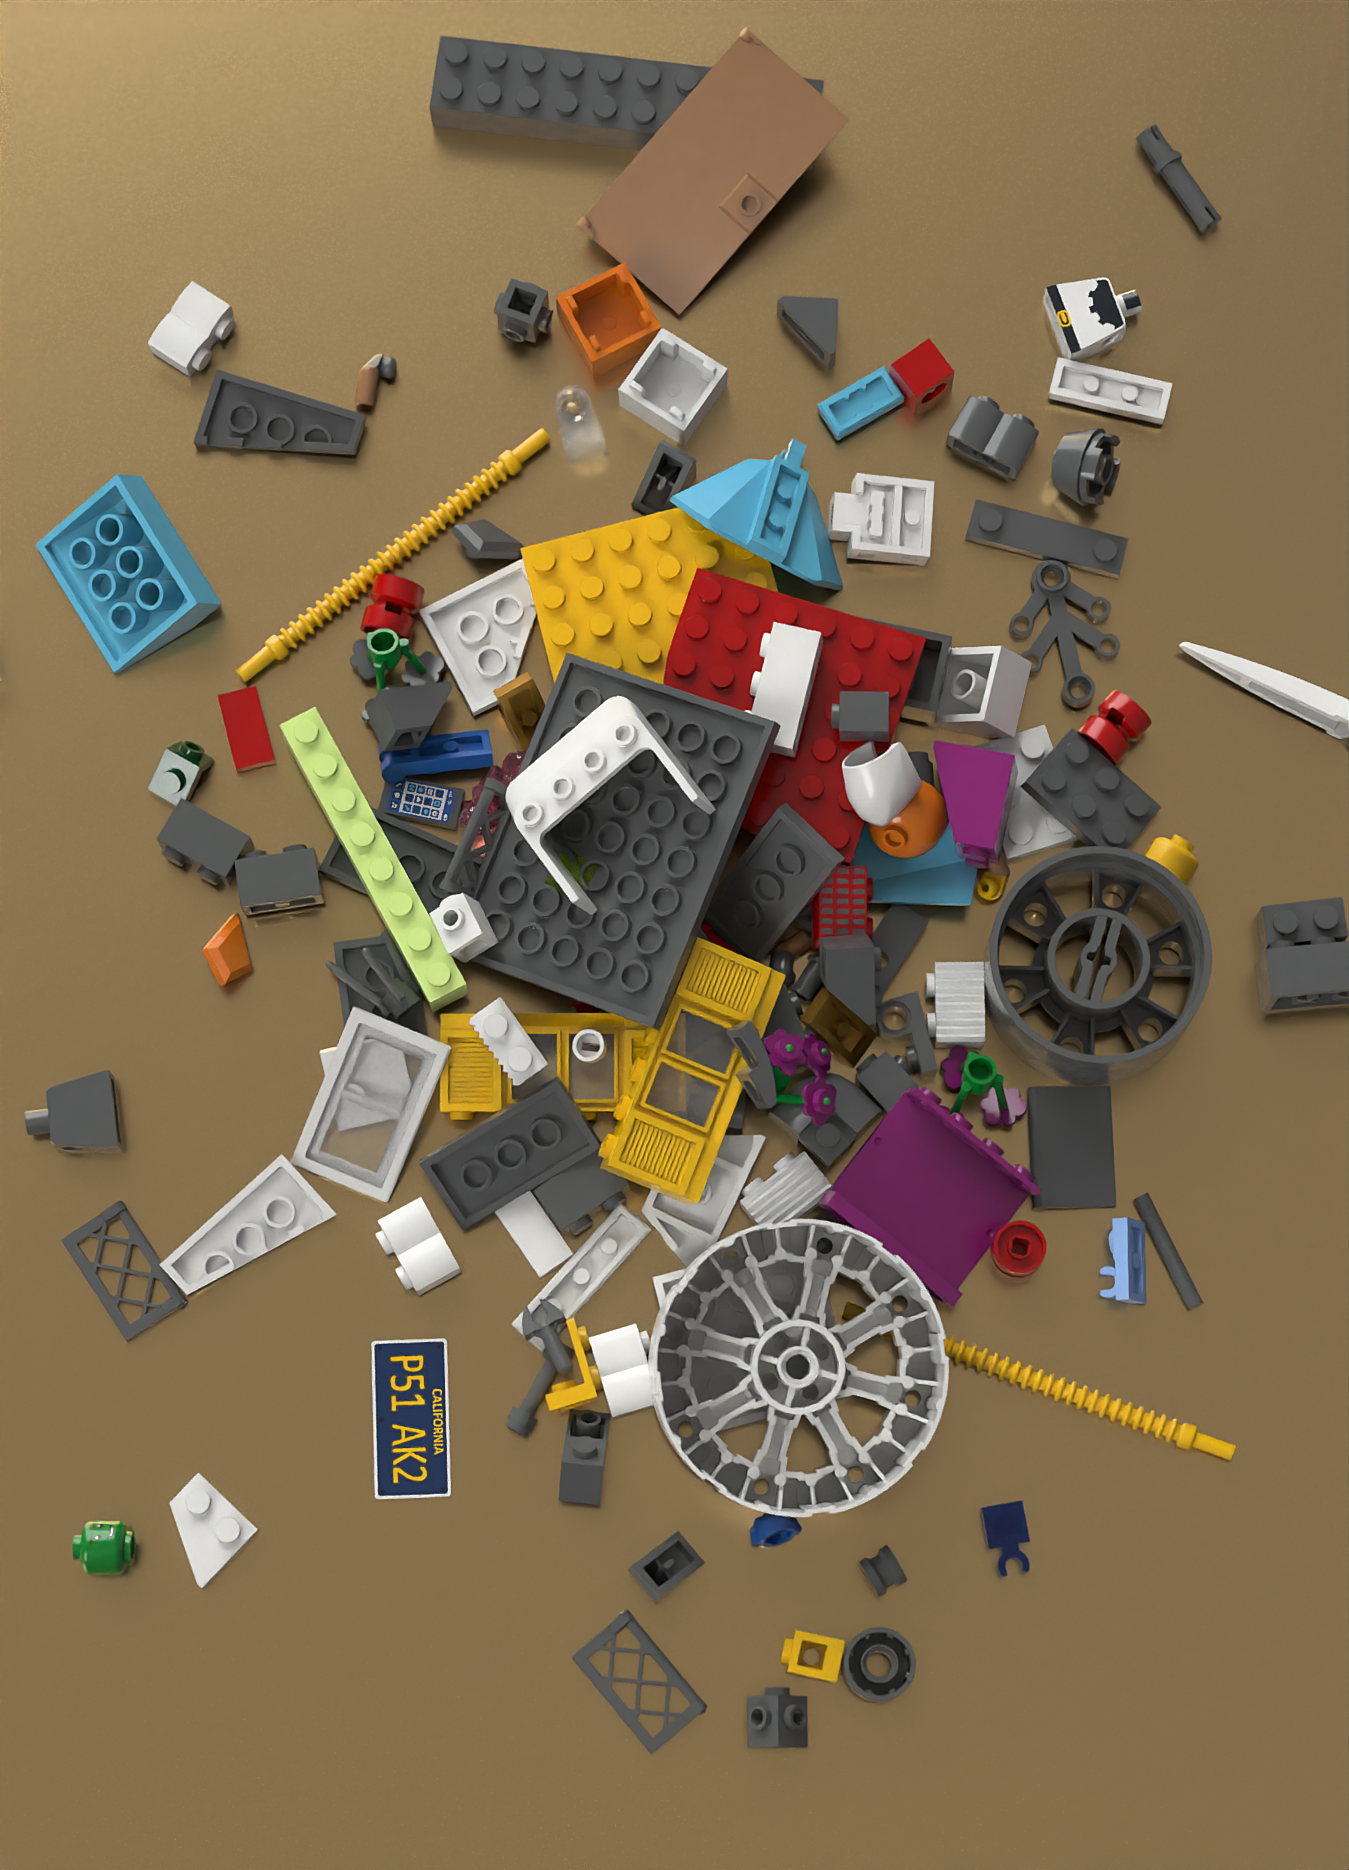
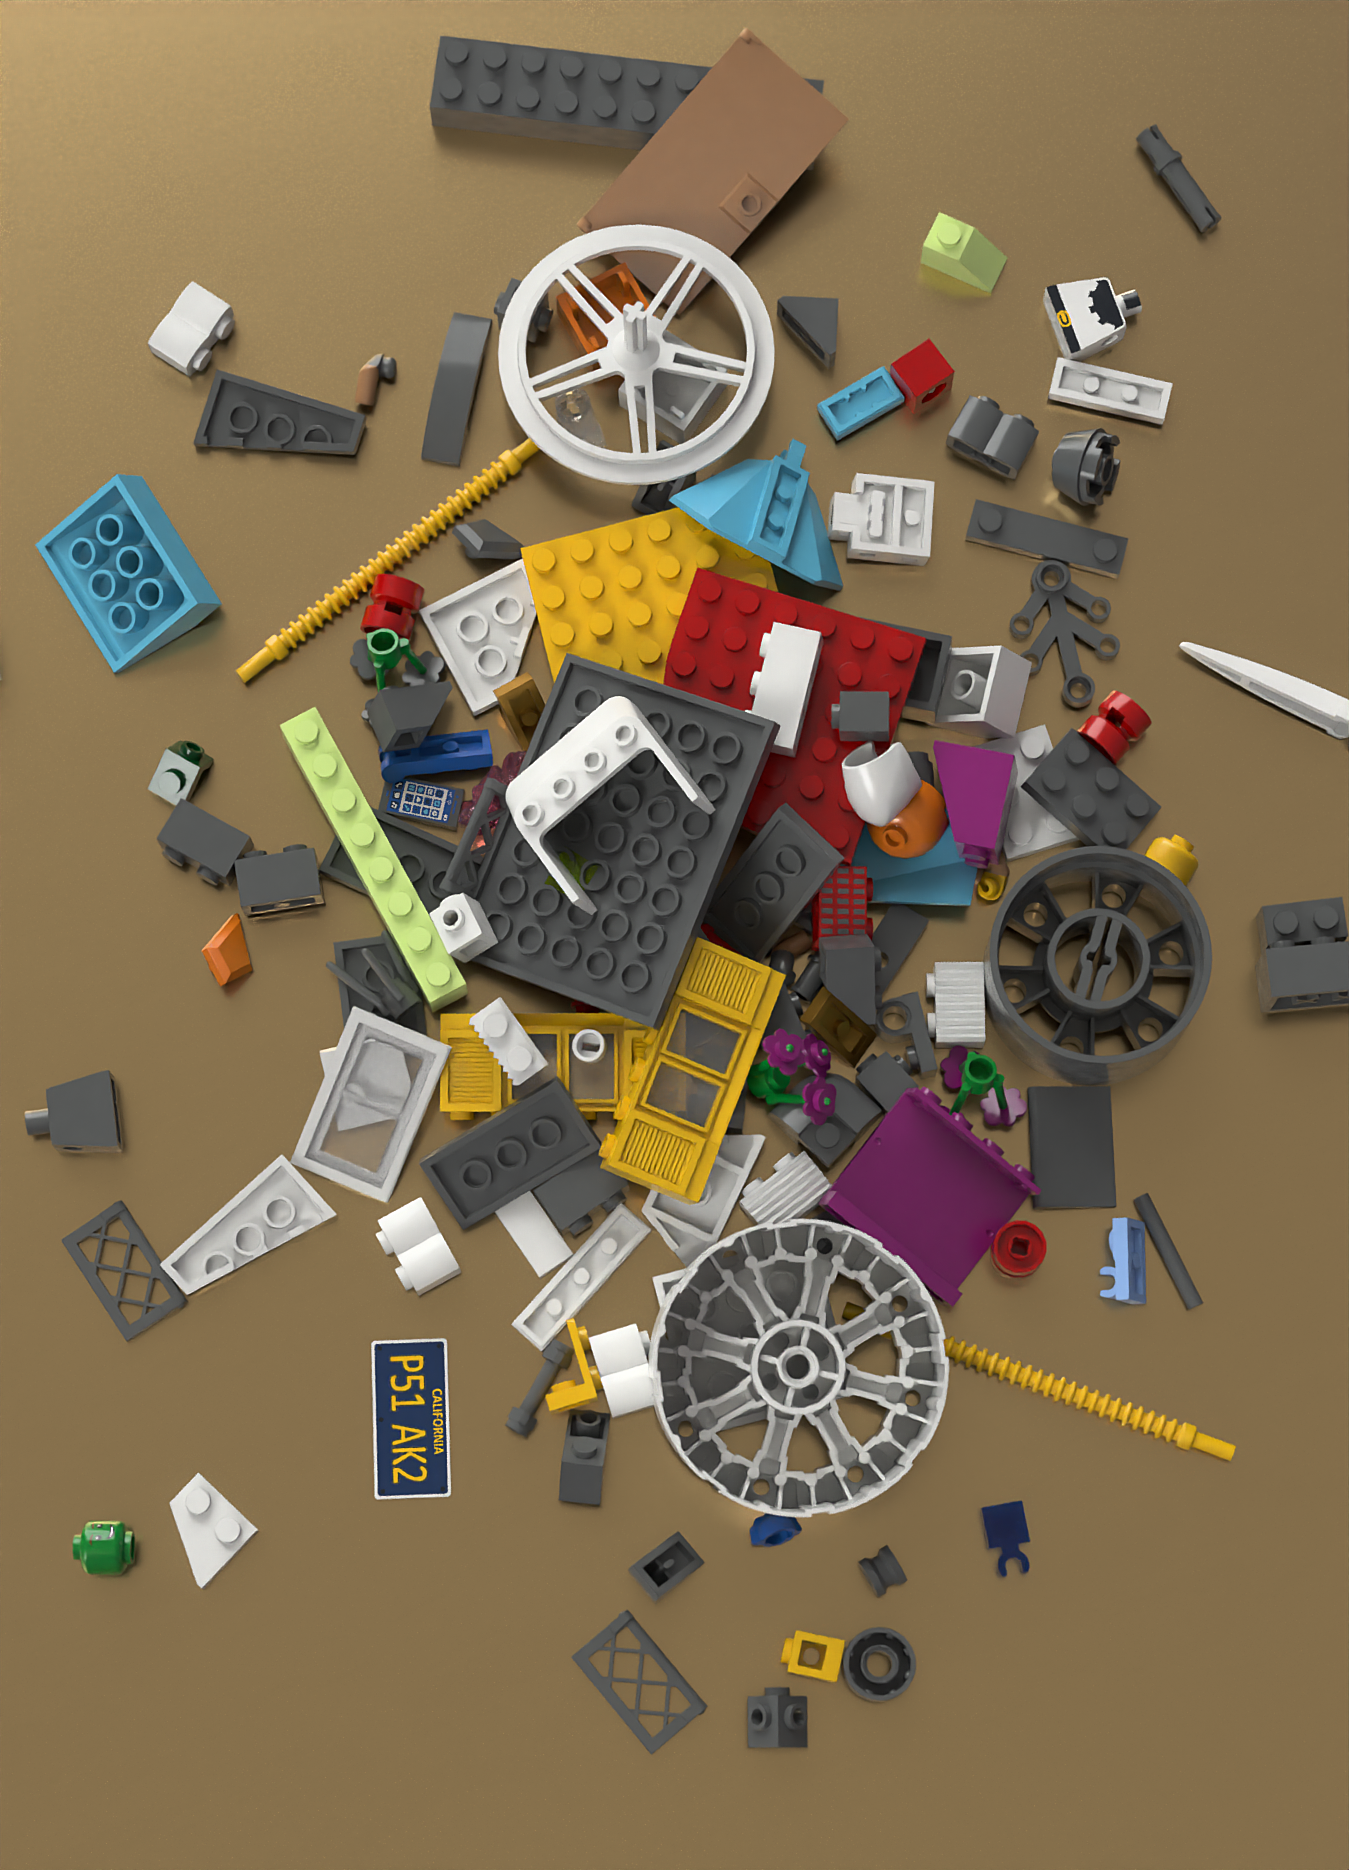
red tile [217,685,276,773] -> none
dark grey bar [522,1299,573,1374] -> none
dark grey slope [726,1021,776,1109] -> none
none -> dark grey slope [421,312,492,467]
none -> white wheel [498,225,775,485]
none -> yellowish green slope [921,212,1007,294]

